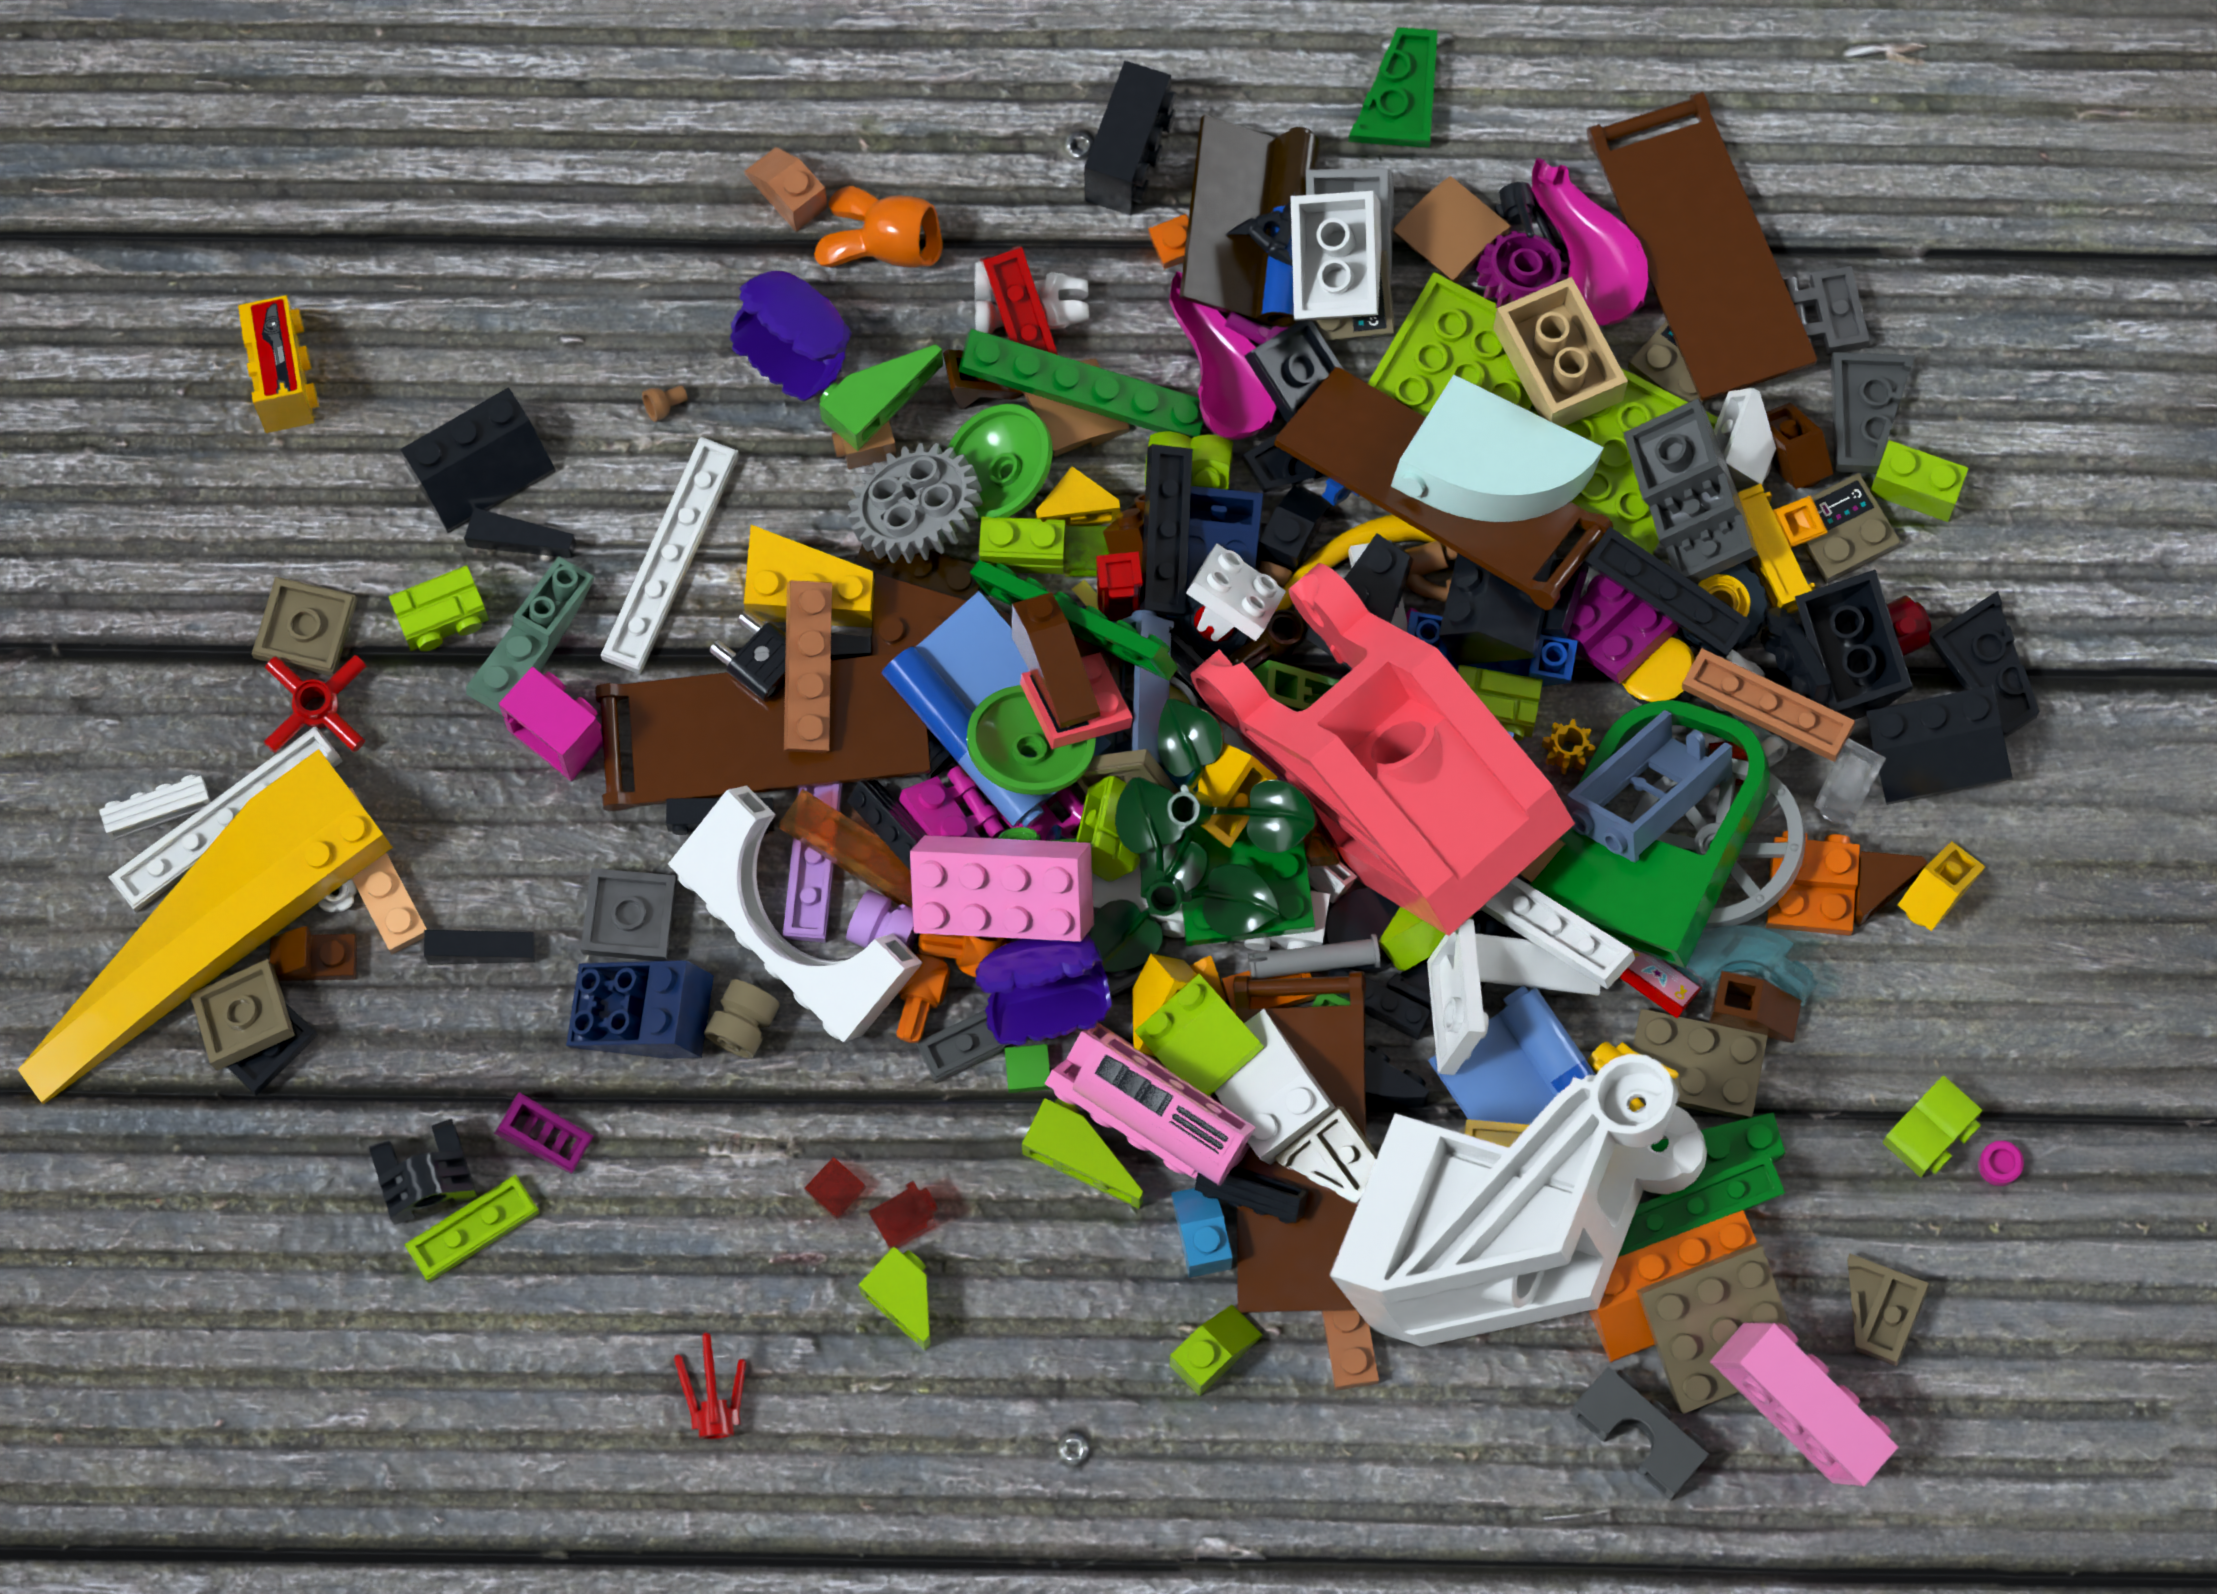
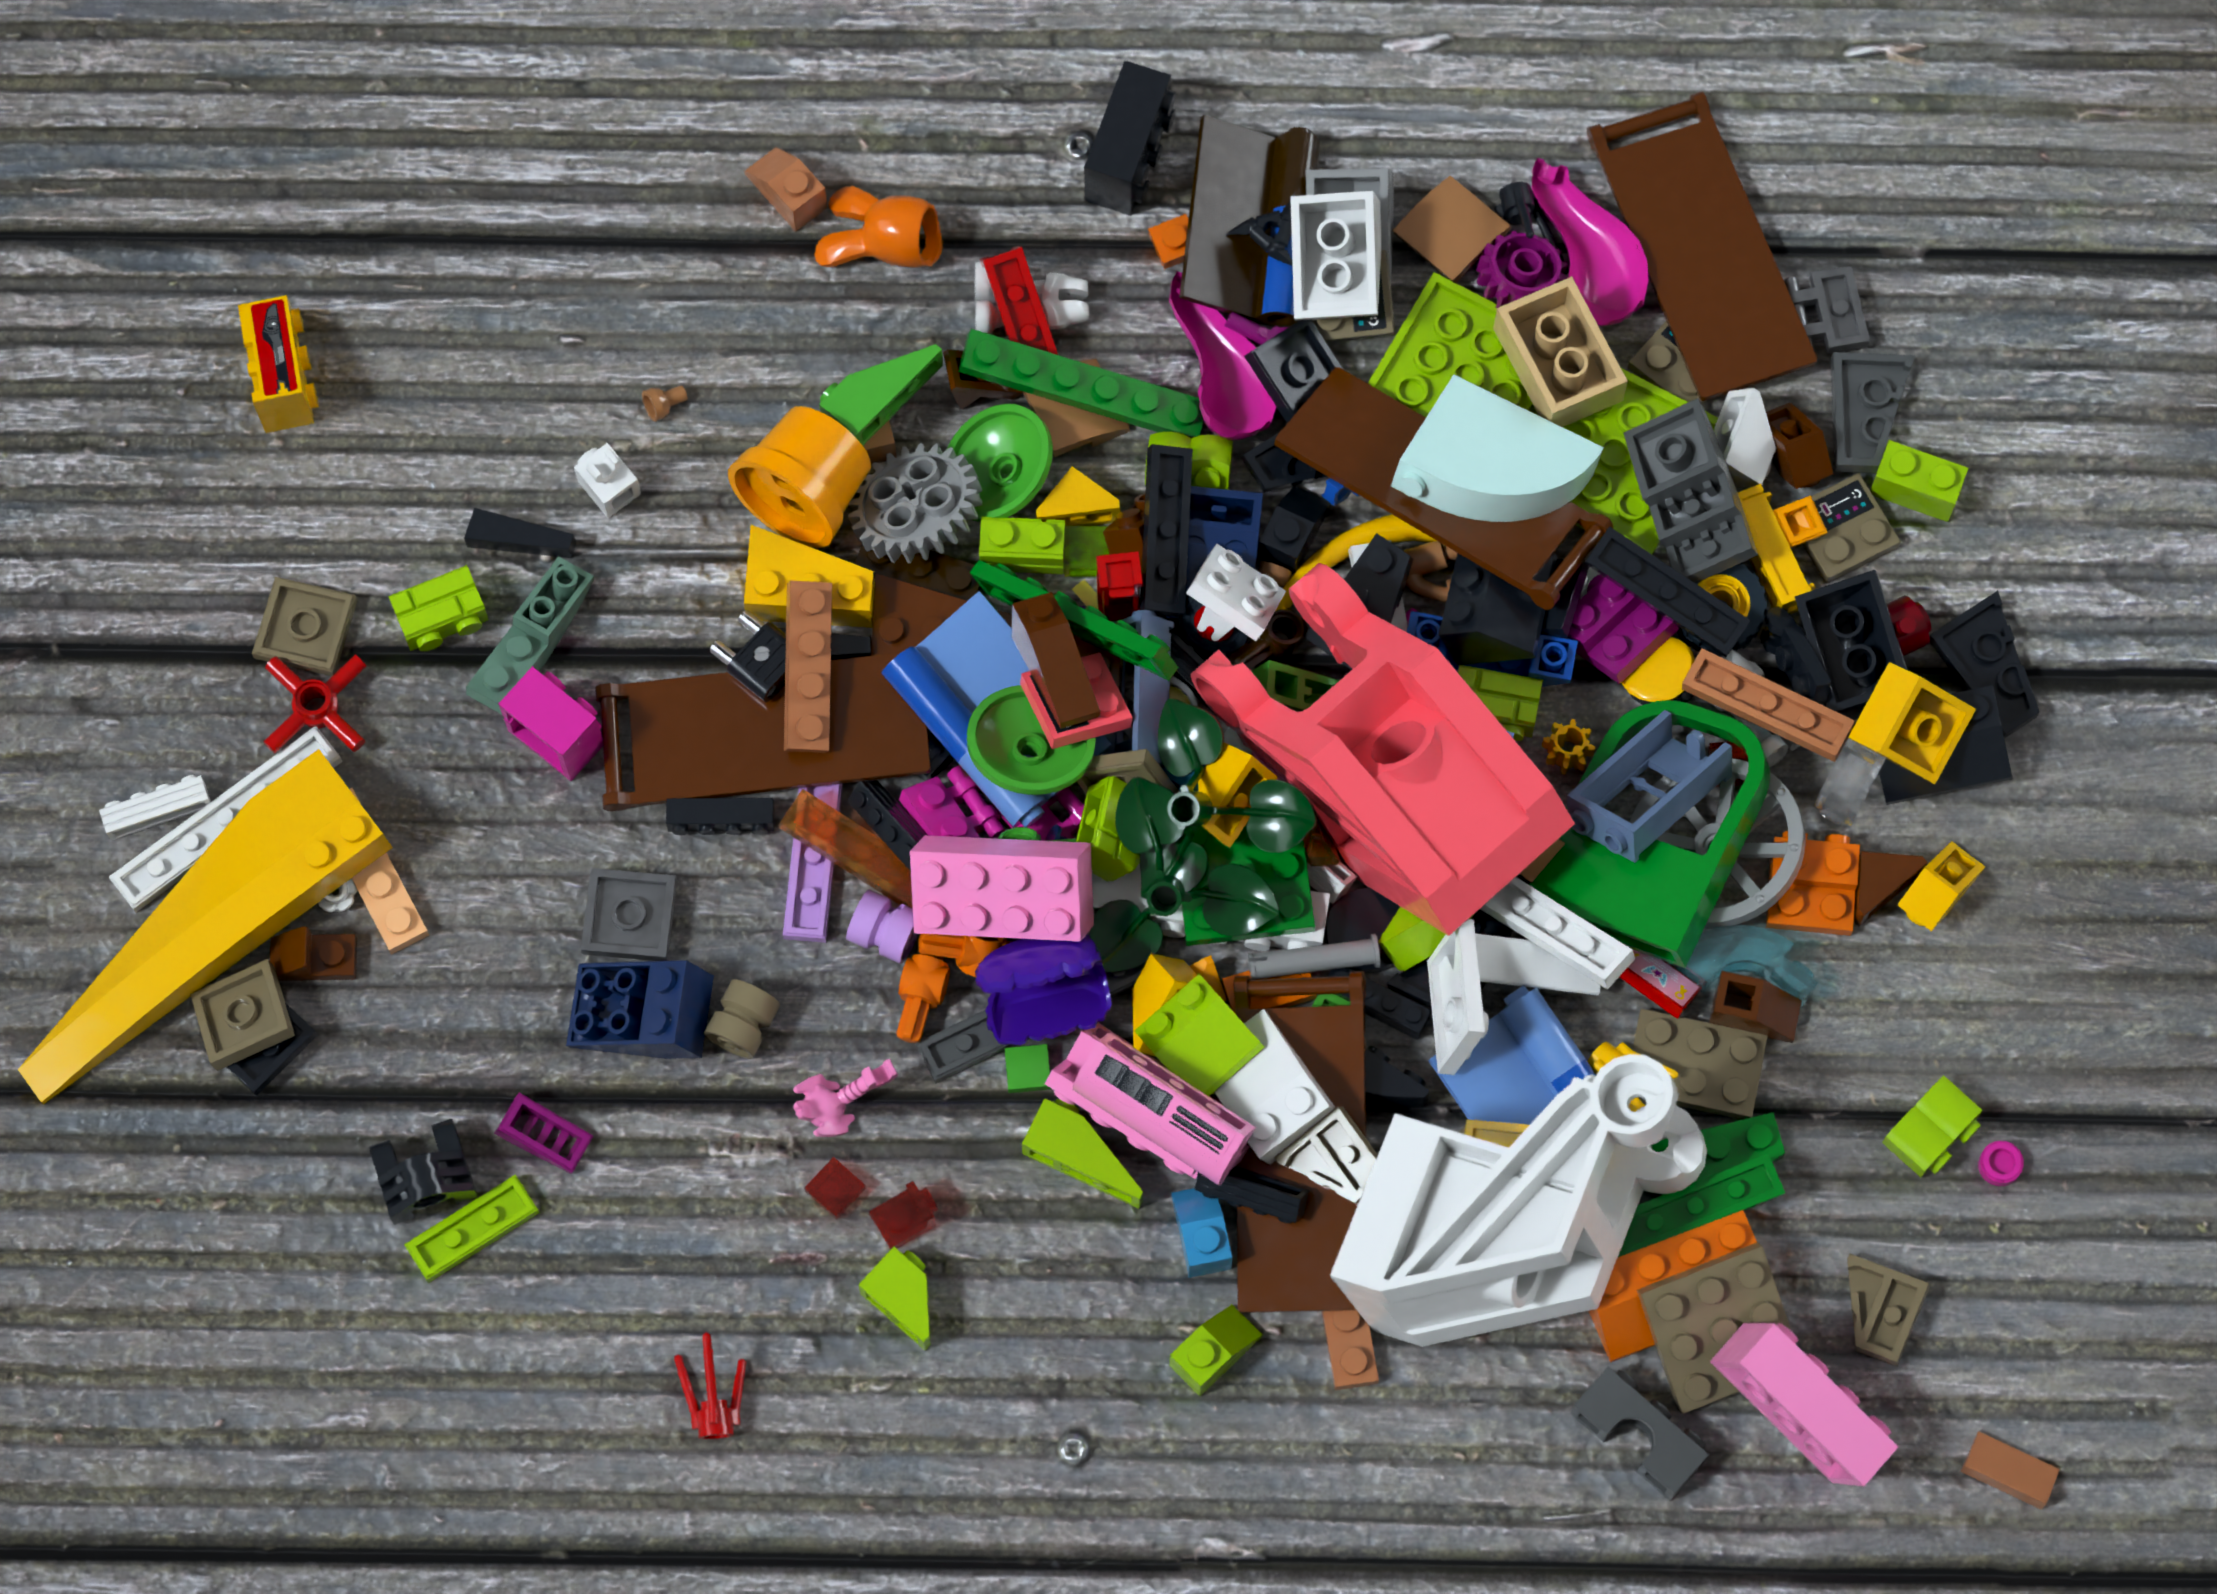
black slope [400,387,556,533] -> none
black piece [424,930,536,965] -> none
white tile [601,437,739,675] -> none
white arch [668,785,923,1043] -> none
dark purple animal [730,271,851,401] -> none
green wing [1348,27,1438,148] -> none
none -> white brick [574,443,641,518]
none -> light orange piece [728,406,871,548]
none -> bright pink piece [793,1059,898,1137]
none -> yellow slope [1848,662,1976,784]
none -> nougat slope [1960,1431,2060,1510]

